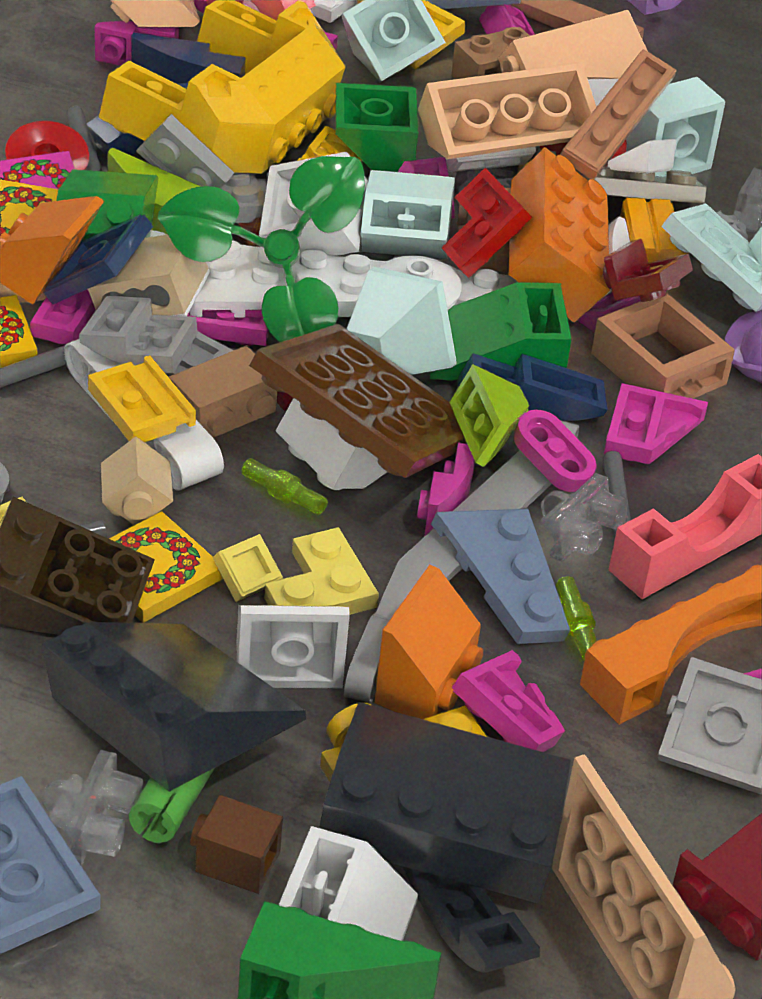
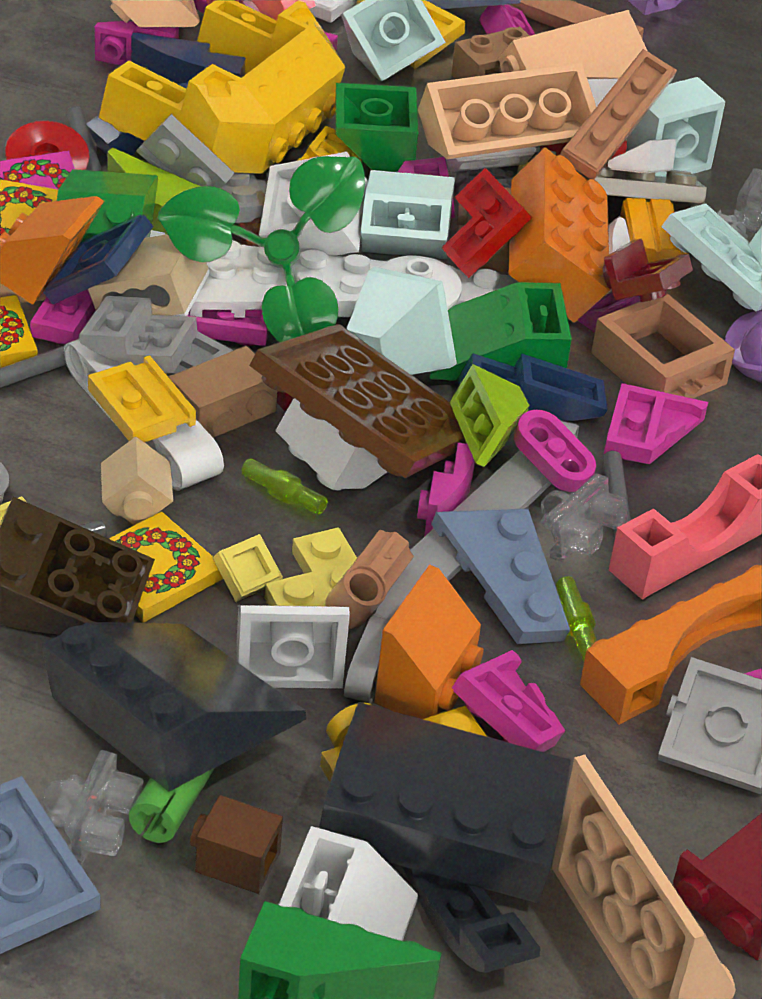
none -> nougat piece [325,530,414,629]

